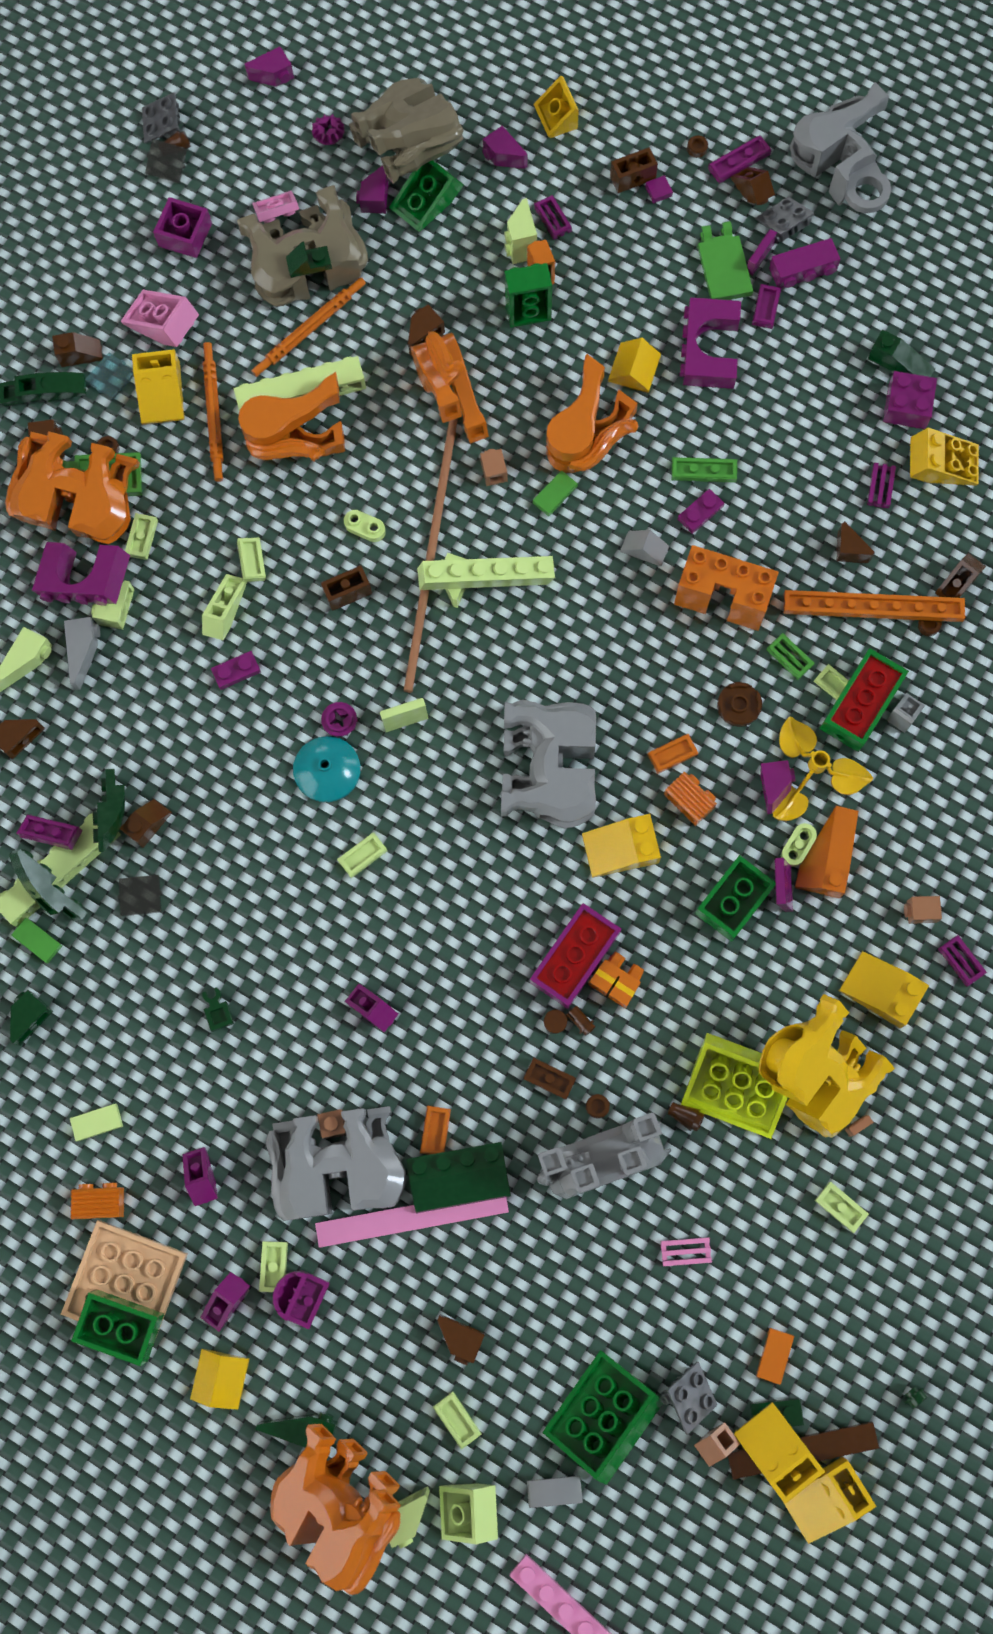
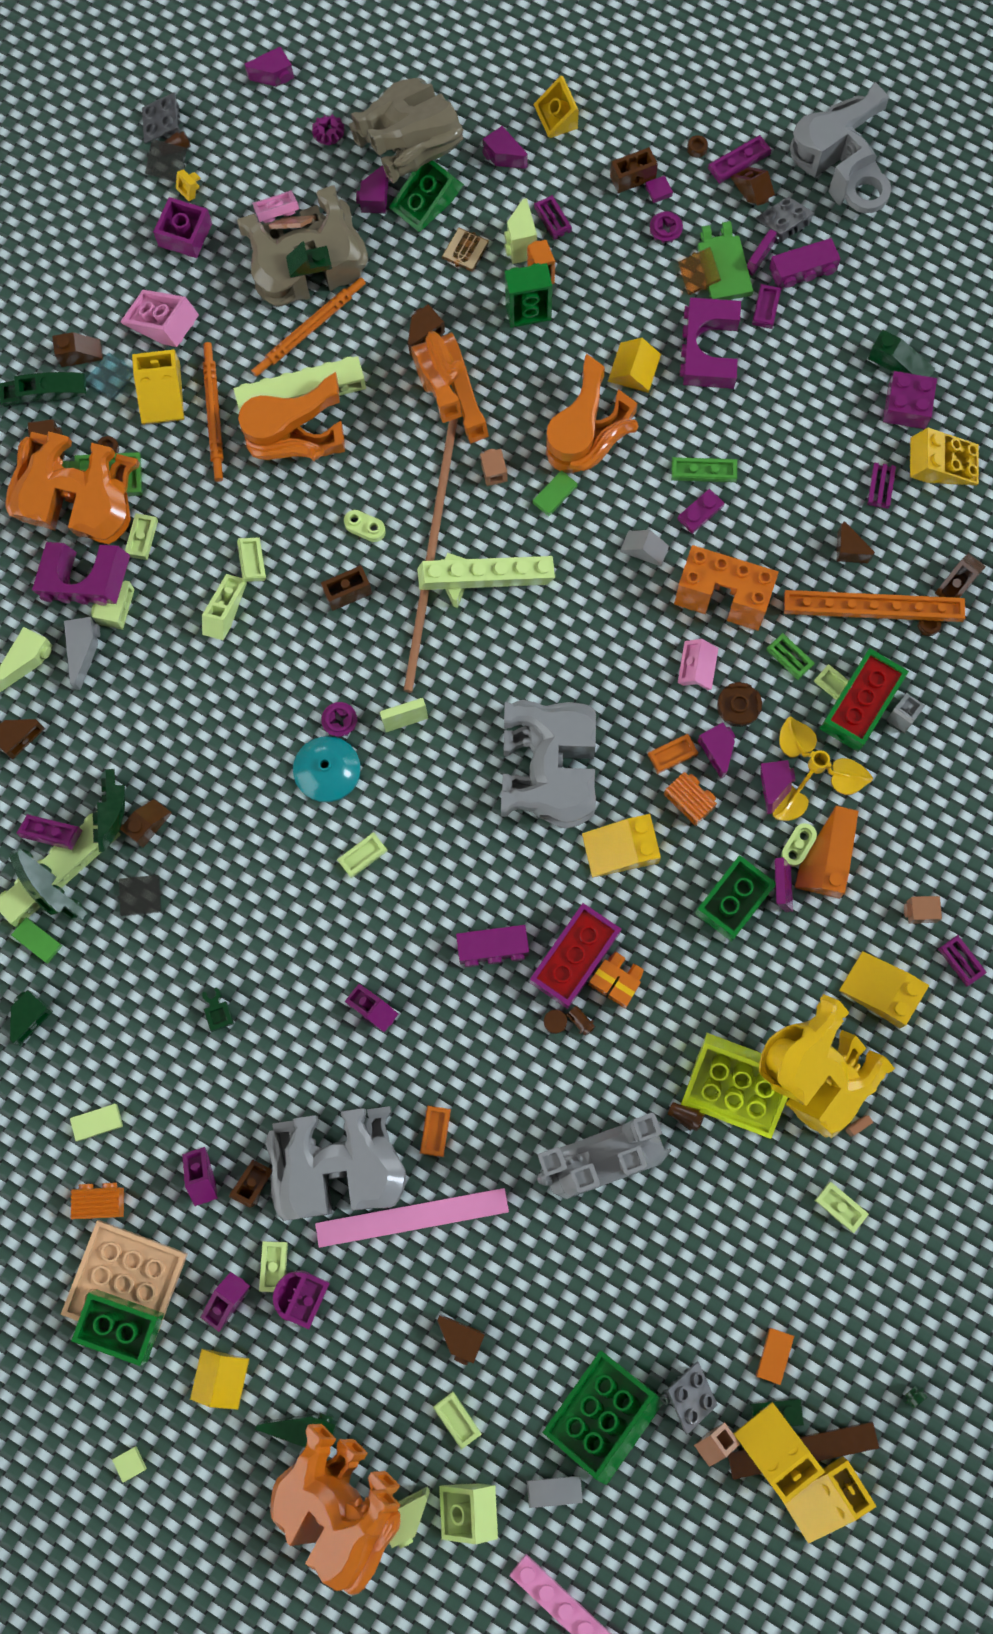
magenta plate [211,651,261,690] -> none
nougat brick [317,1109,346,1140] -> none
dark green slope [406,1142,511,1214] -> none
reddish brown plate [523,1057,576,1100] -> none
reddish brown tile [586,1094,610,1119] -> none
bright pink tile [660,1237,712,1266] -> none
none -> yellowish green tile [112,1446,147,1483]
none -> yellow tile [176,169,200,201]
none -> reddish brown slope [229,1159,272,1208]
none -> nougat piece [269,215,316,229]
none -> piece [442,227,489,272]
none -> magenta brick [456,925,529,967]
none -> magenta gear [650,211,683,243]
none -> clear orange piece [678,247,721,295]
none -> bright pink panel [678,639,718,690]
none -> magenta slope [698,722,735,779]

